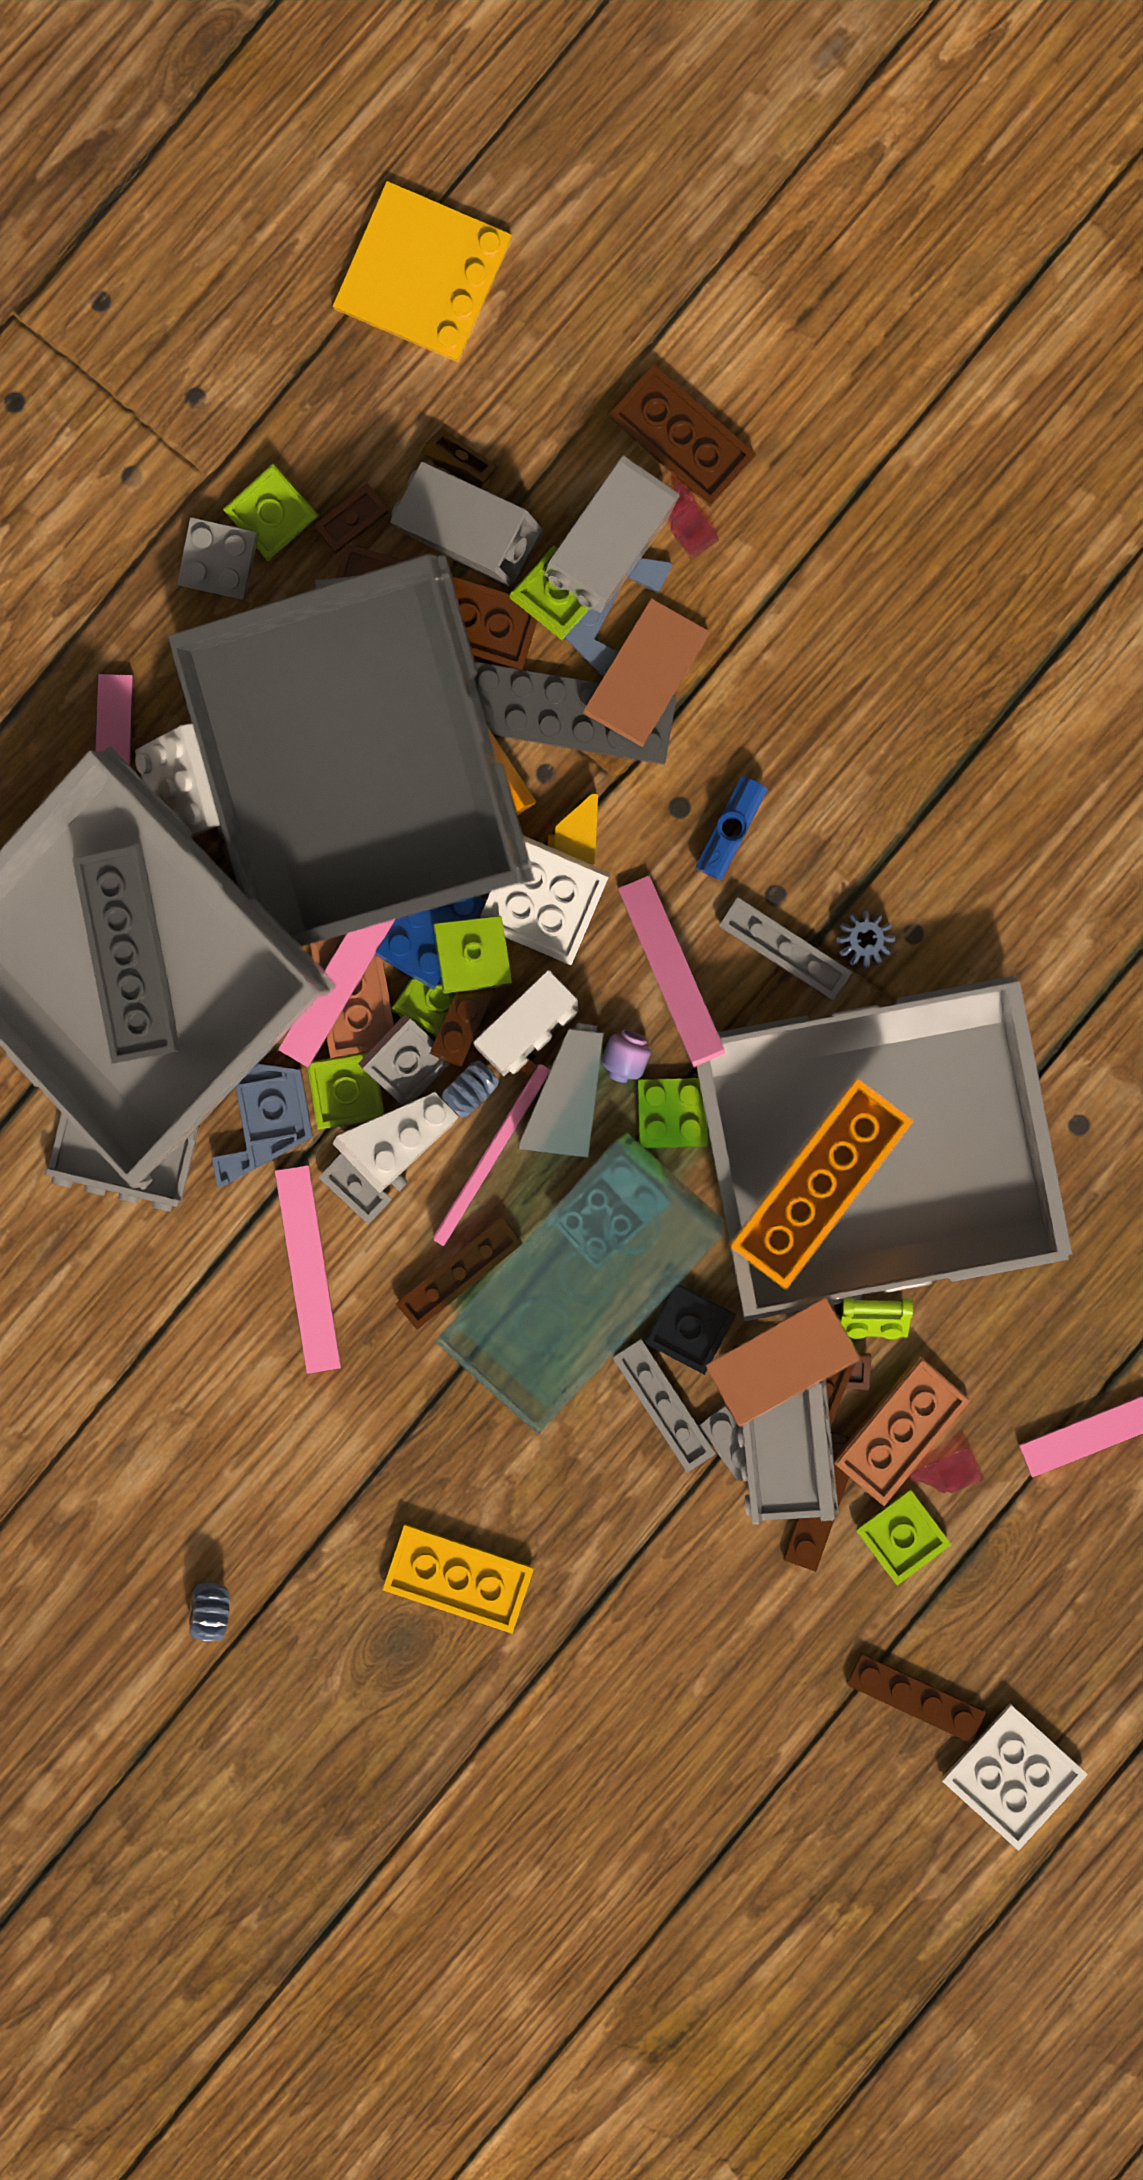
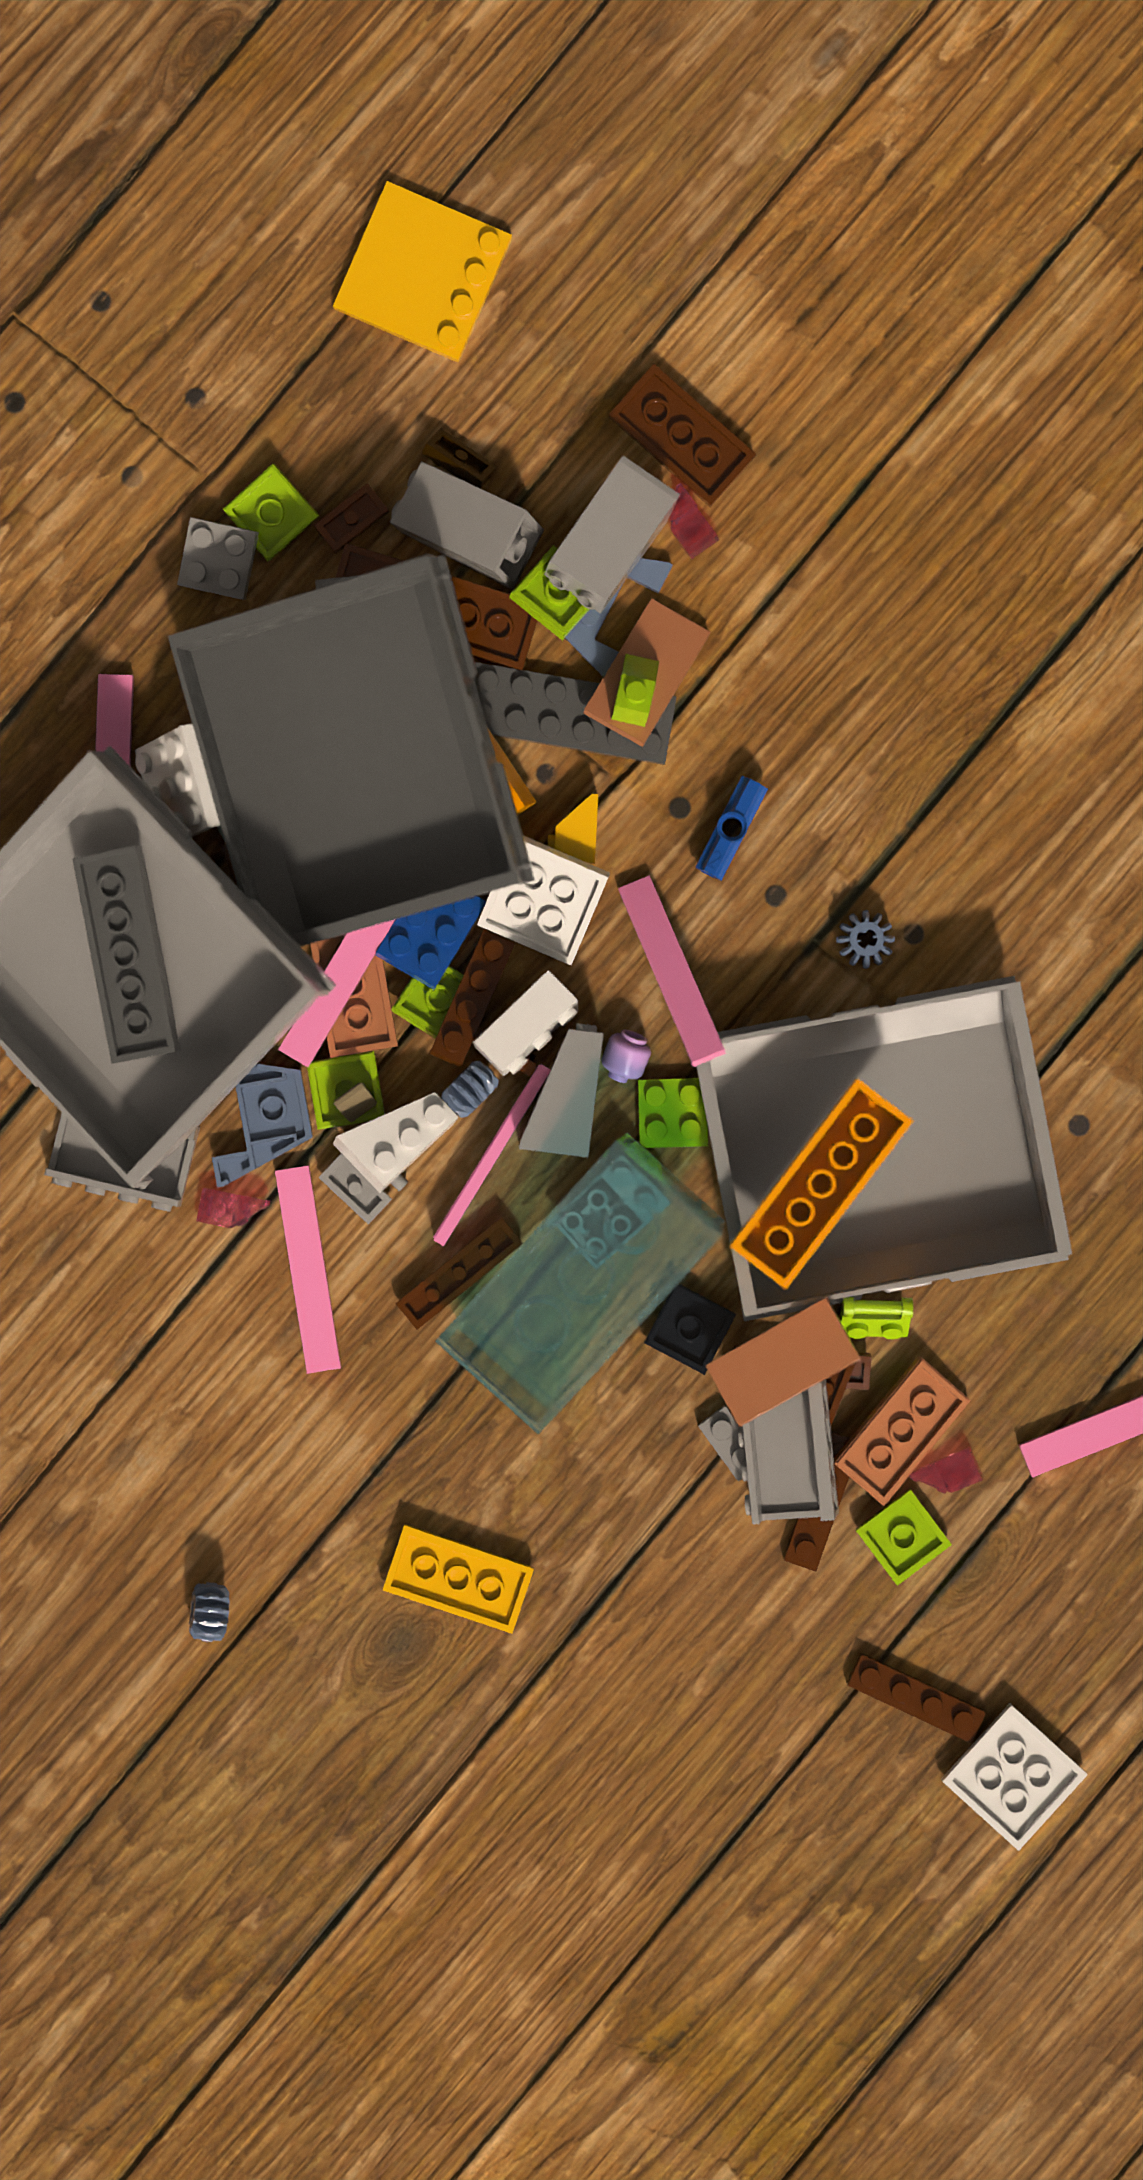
light grey plate [358,1014,450,1106] -> none
lime plate [433,916,512,993] -> none
light grey plate [612,1339,716,1473] -> none
light grey plate [718,897,852,1001] -> none
none -> clear pink slope [196,1188,270,1228]
none -> dark tan slope [334,1082,377,1122]
none -> lime slope [611,654,659,727]

